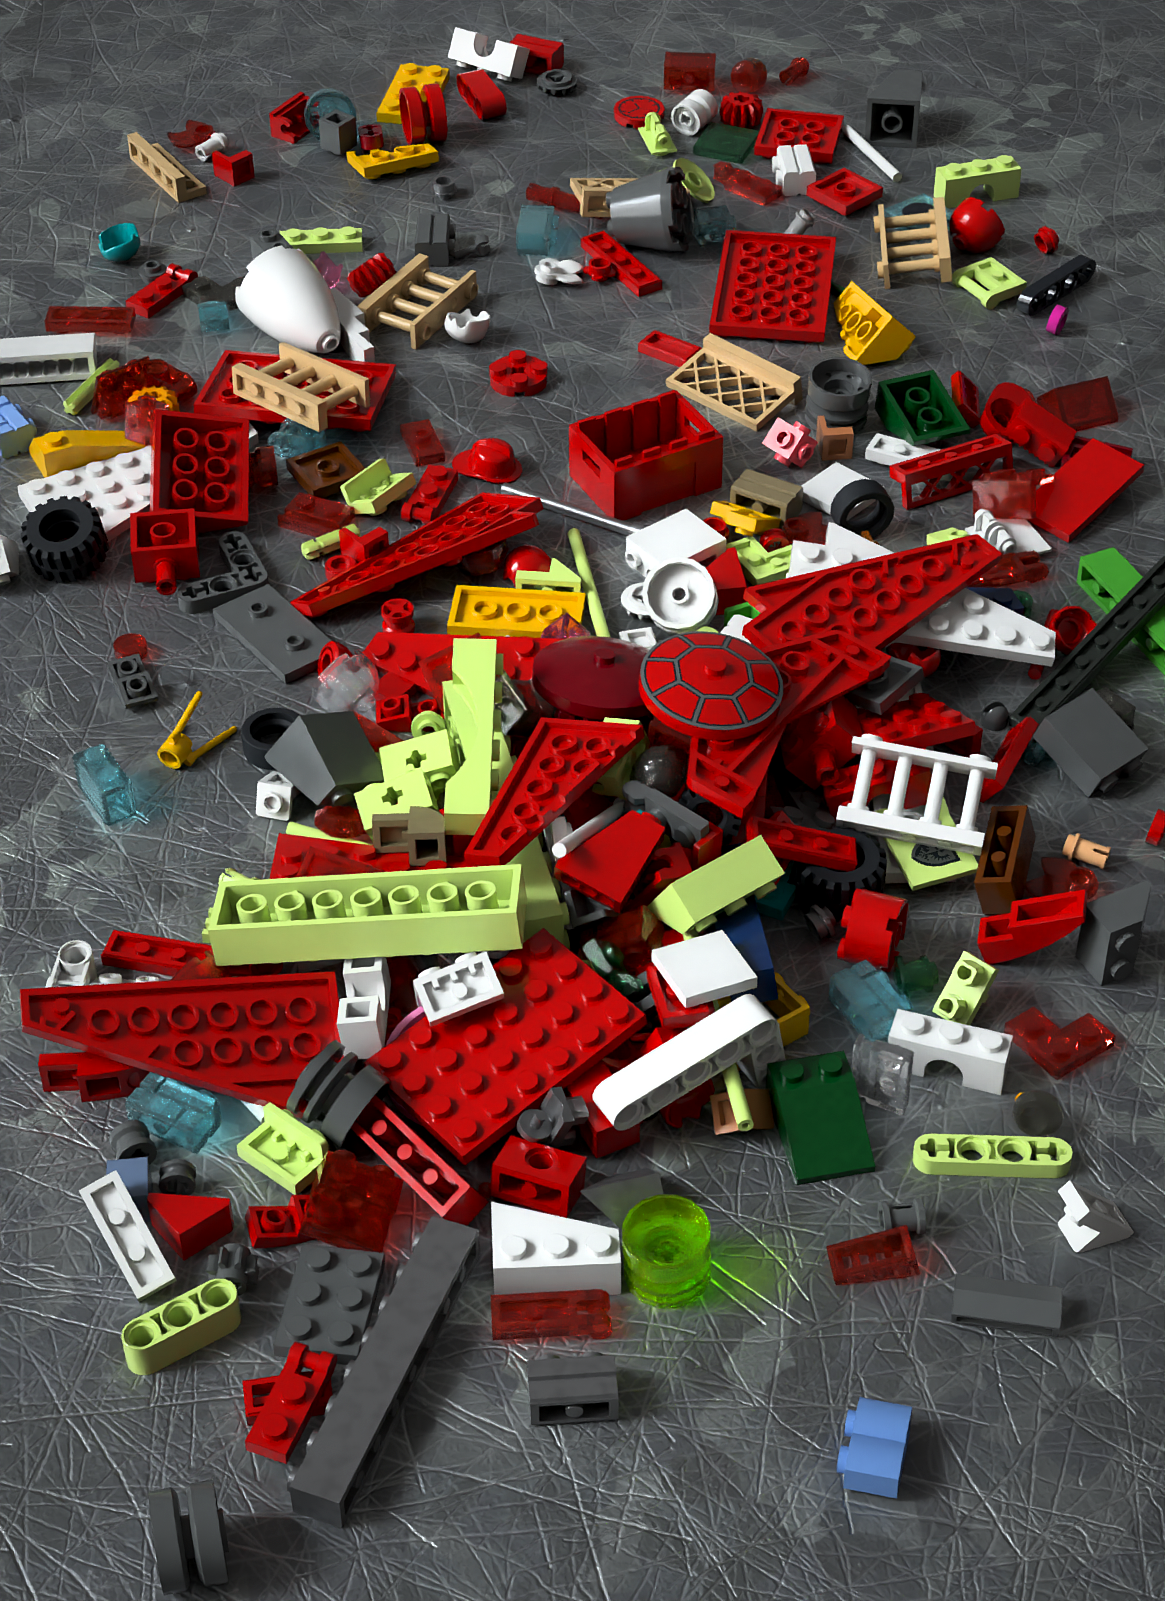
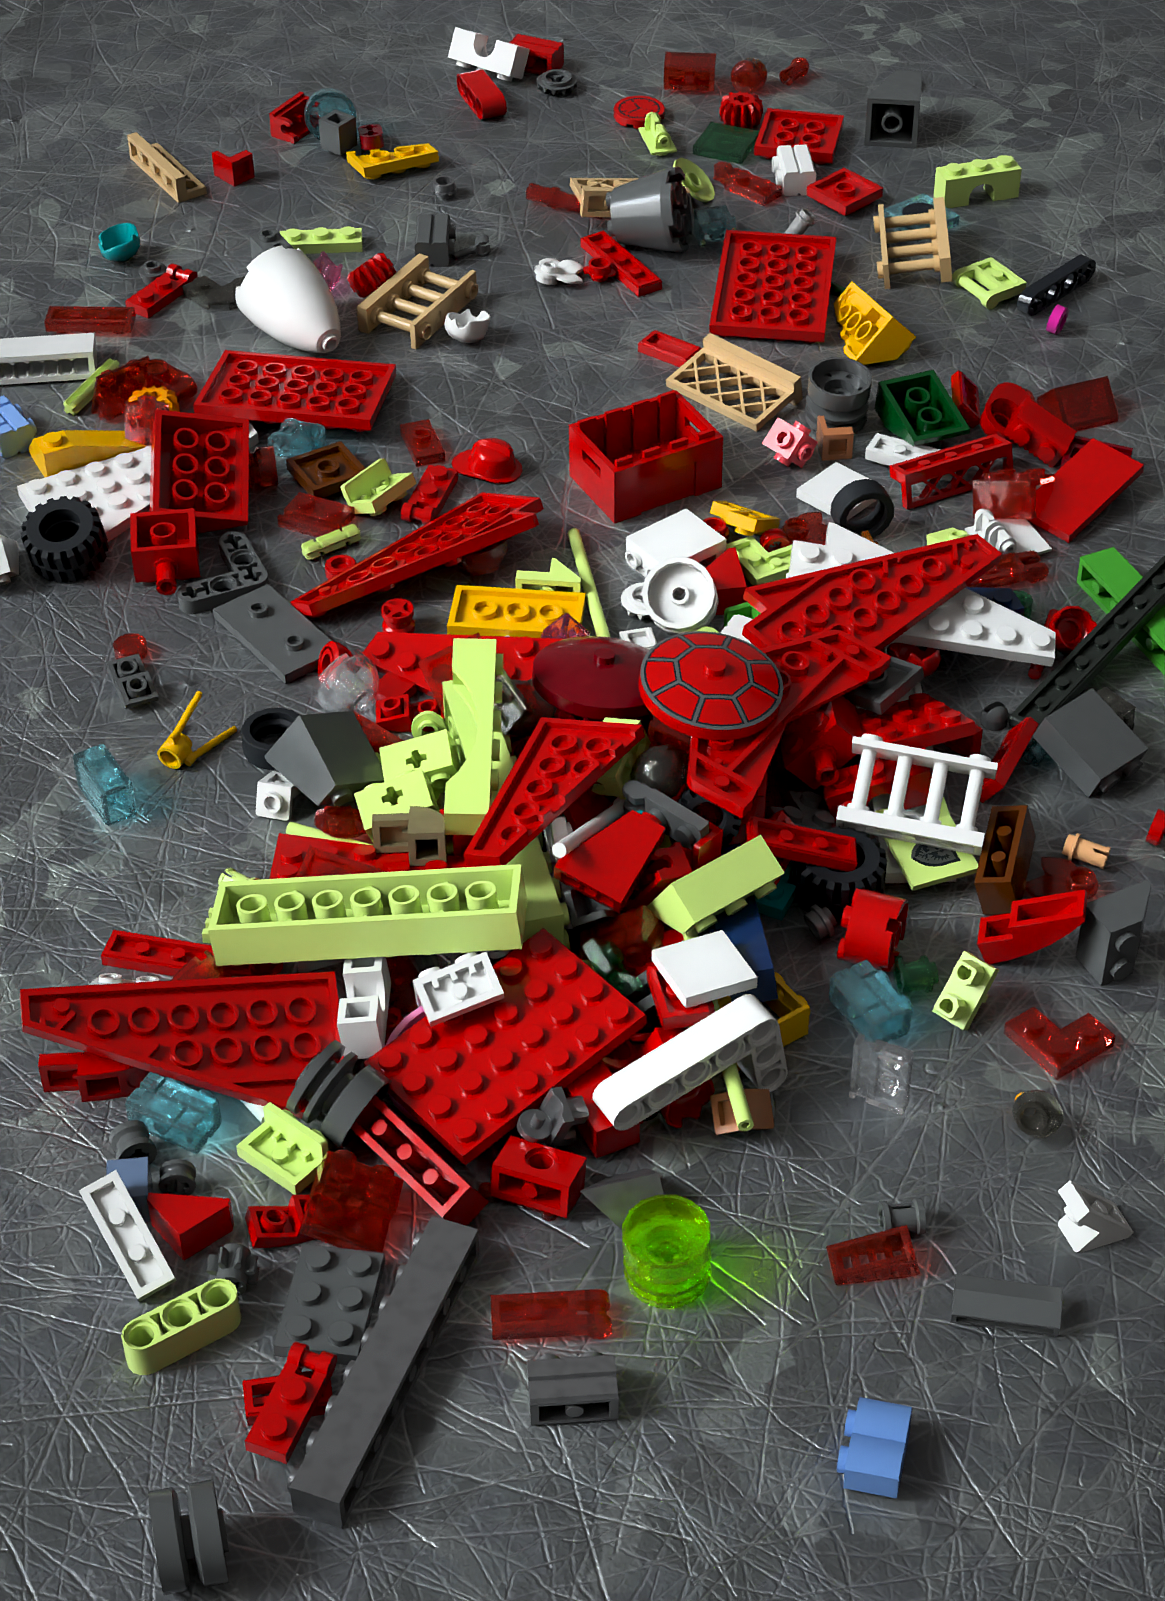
white piece [45,940,97,988] -> none
clear red plate [167,120,216,148] -> none
white pin [195,133,229,162] -> none
clear light blue bracket [197,301,230,332] -> none
tan fence [232,342,370,432] -> none
white slope [330,287,375,363] -> none
red panel [339,526,389,563] -> none
yellow plate [376,63,450,124] -> none
red wheel [399,83,448,145] -> none
red plate [489,350,548,397] -> none
white wedge [491,1202,621,1300] -> none
flat silver bar [501,482,648,536] -> none
red hair [503,544,552,588] -> none
clear light blue brick [516,204,559,257] -> none
white wheel [671,89,718,136] -> none
dark tan brick [730,469,803,529] -> none
dark green slope [766,1050,876,1185] -> none
white bar [842,125,902,182] -> none
white arch [885,1009,1013,1095] -> none
yellowish green beam [912,1133,1073,1179] -> none
red cylinder [949,197,1005,254] -> none
red plate [1034,226,1059,254] -> none

